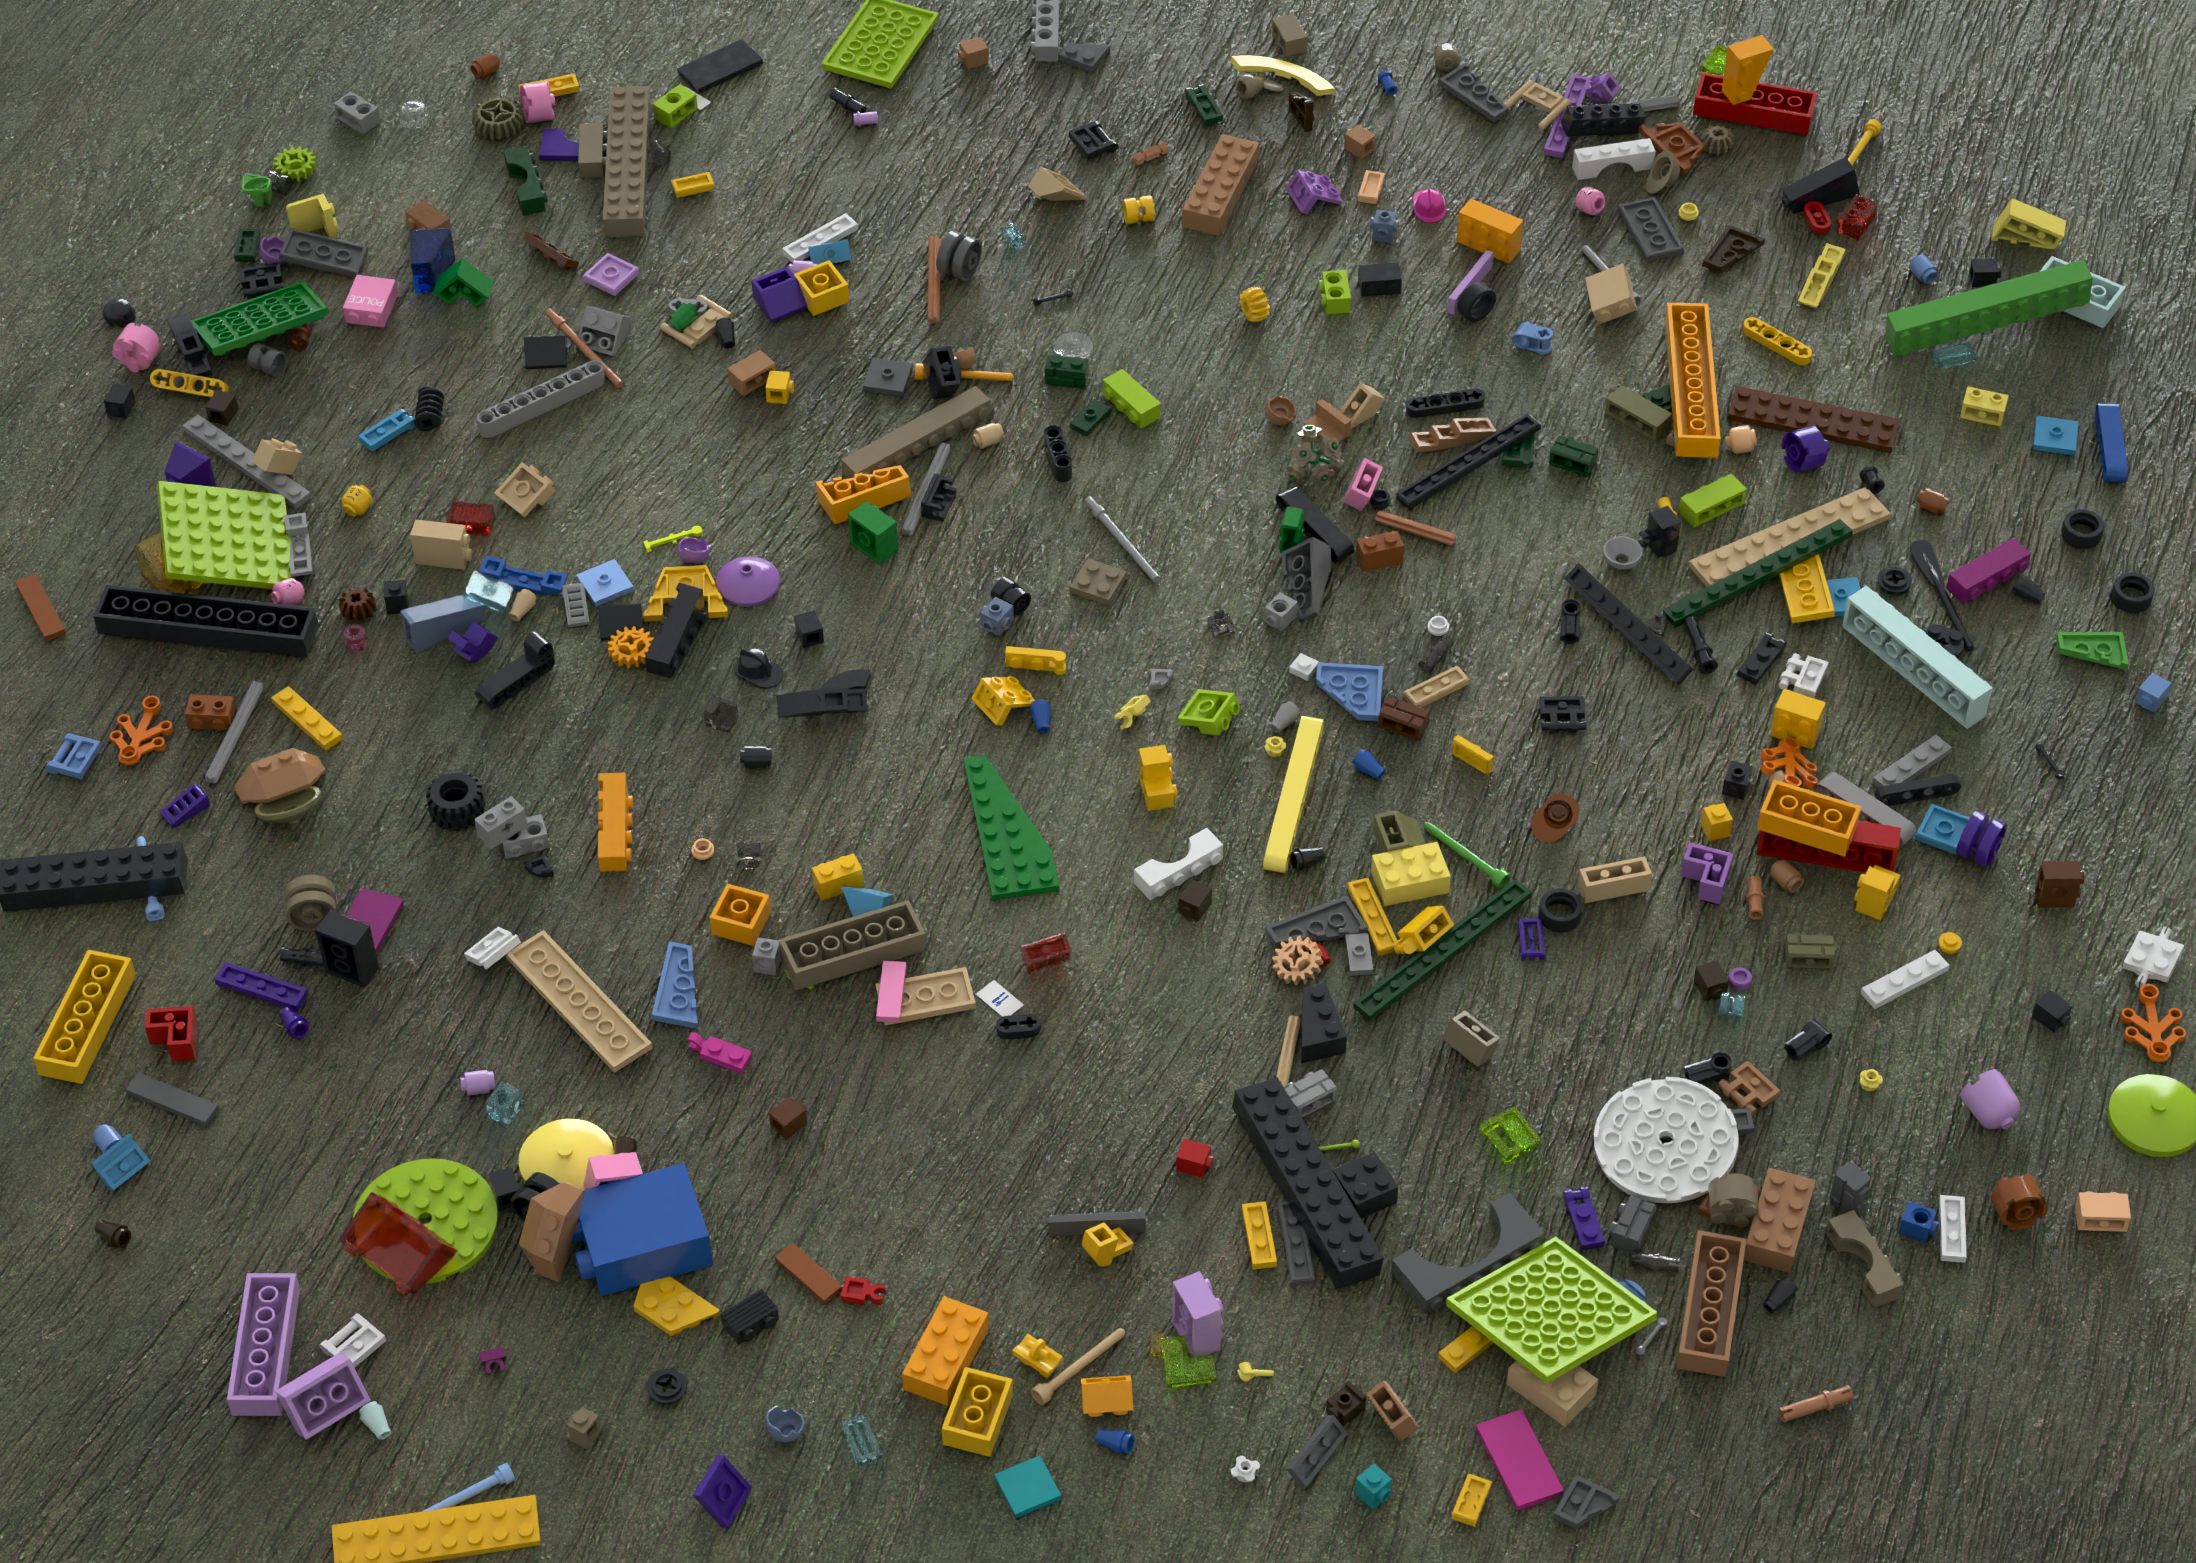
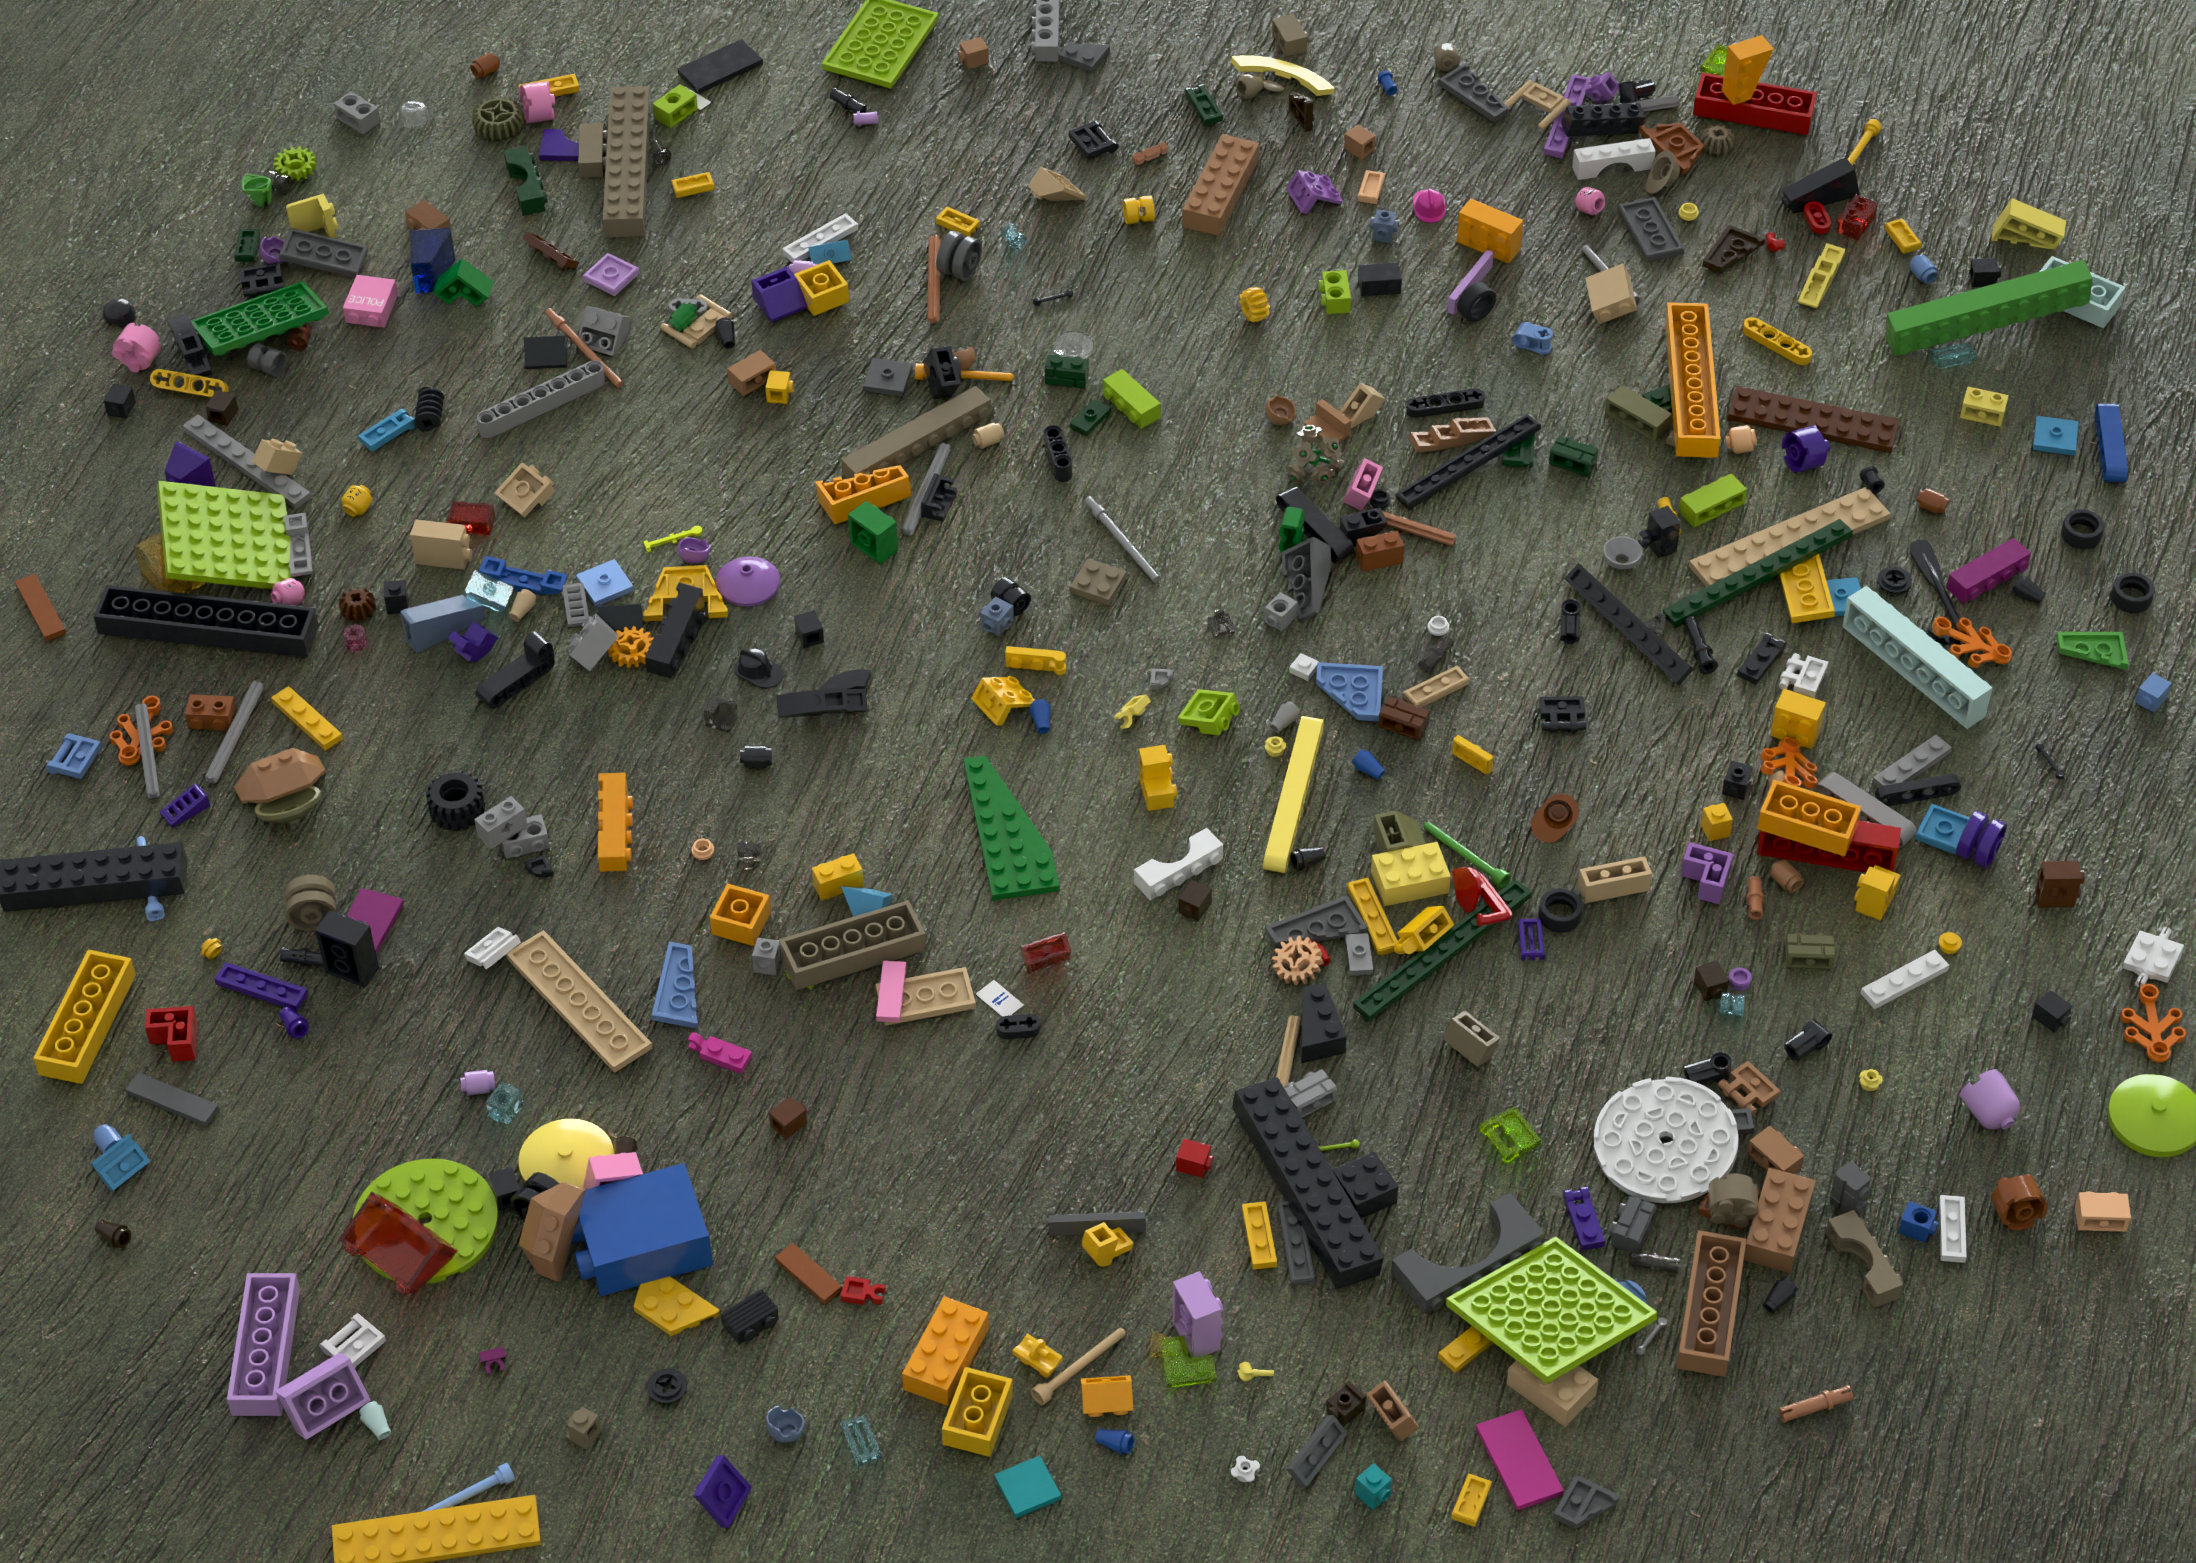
none -> light grey axle [135,703,160,799]
none -> yellow plate [201,938,223,960]
none -> light grey slope [568,614,618,671]
none -> yellow tile [936,207,980,237]
none -> black slope [1340,507,1387,547]
none -> red piece [1452,867,1512,927]
none -> black piece [1618,79,1655,103]
none -> medium nougat brick [1747,1126,1804,1174]
none -> red arm [1765,232,1785,252]
none -> yellow plate [1884,218,1922,254]
none -> orange plant [1932,617,2012,668]

